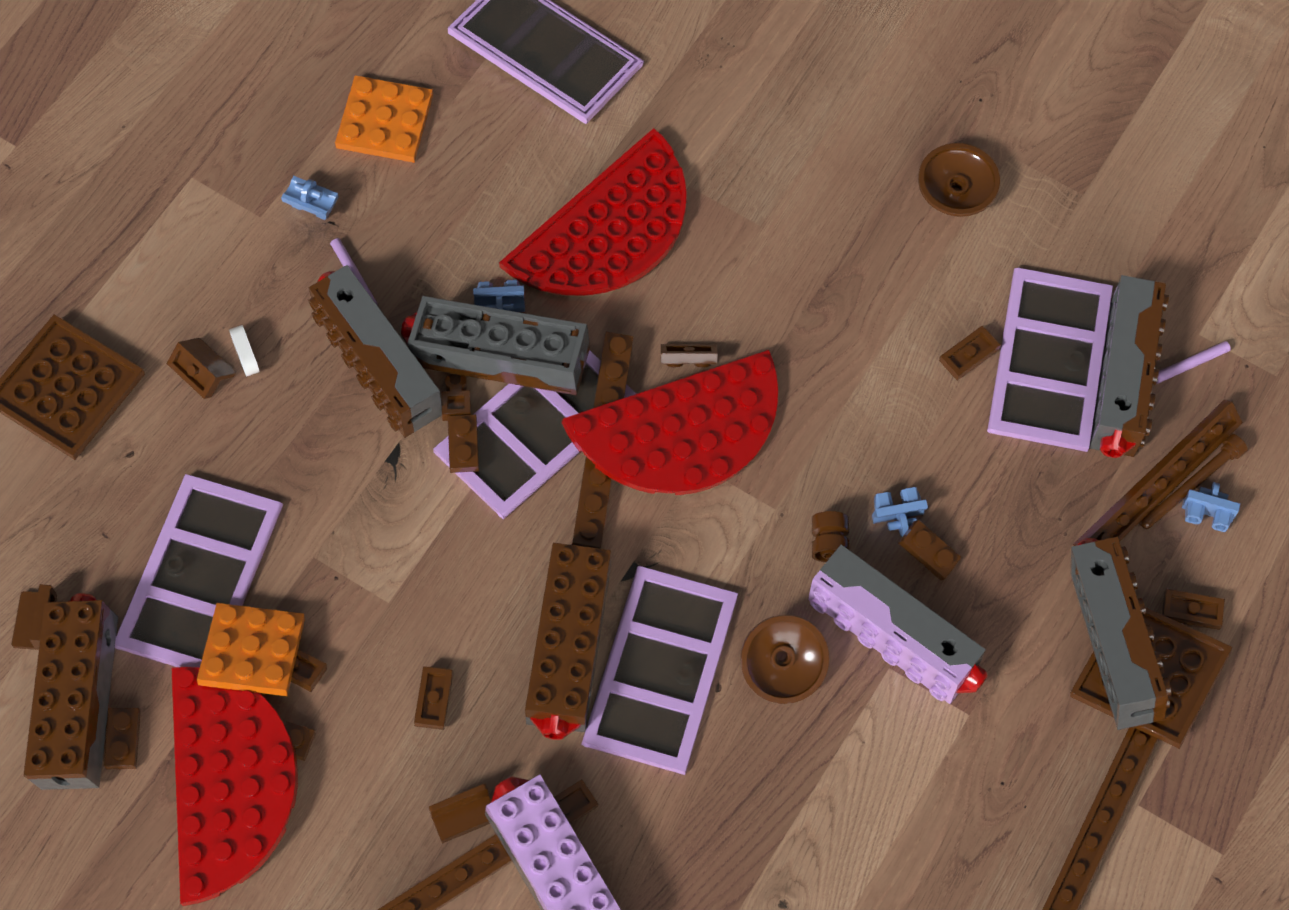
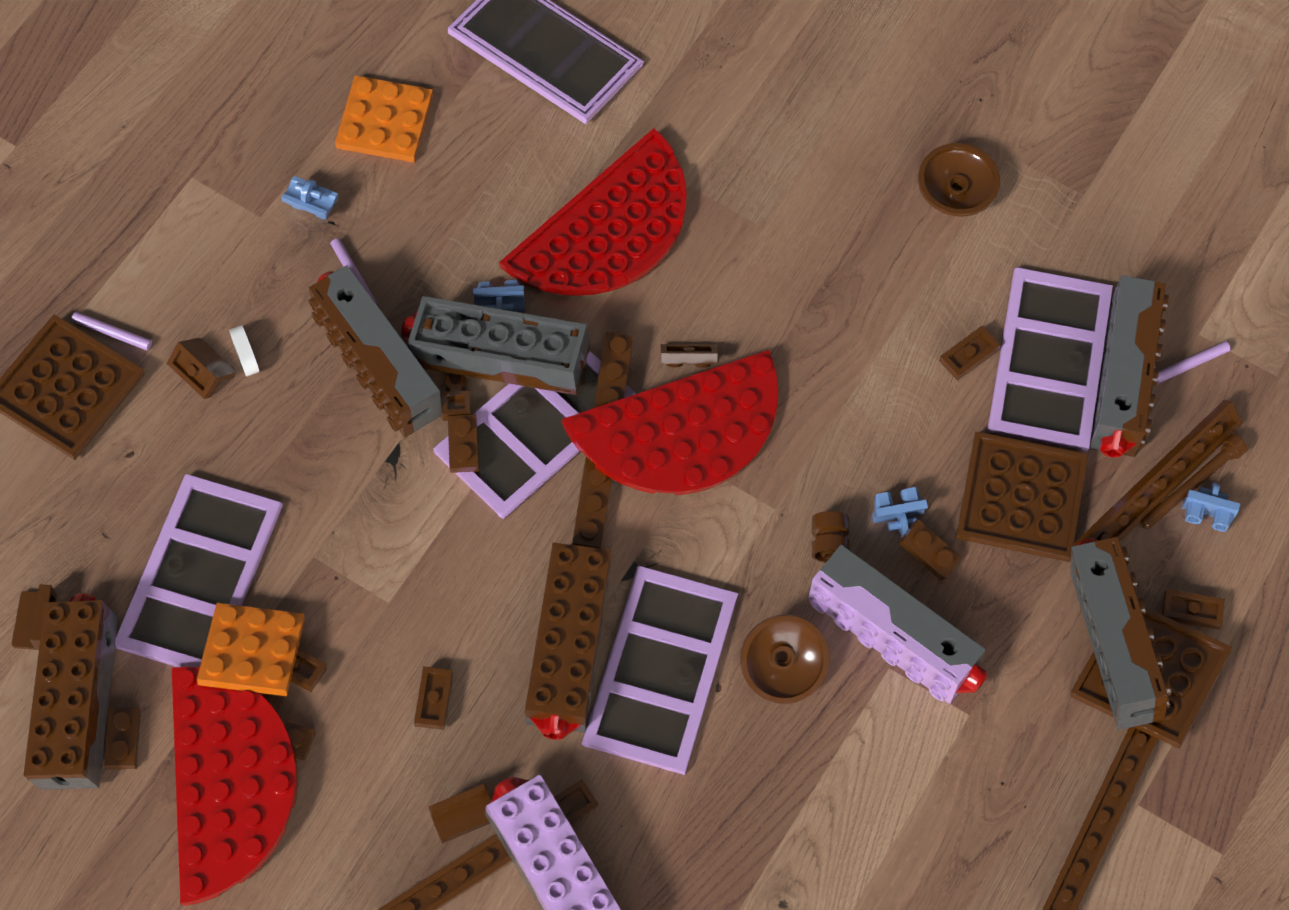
none -> lavender bar [71,312,152,351]
none -> reddish brown plate [956,431,1088,562]

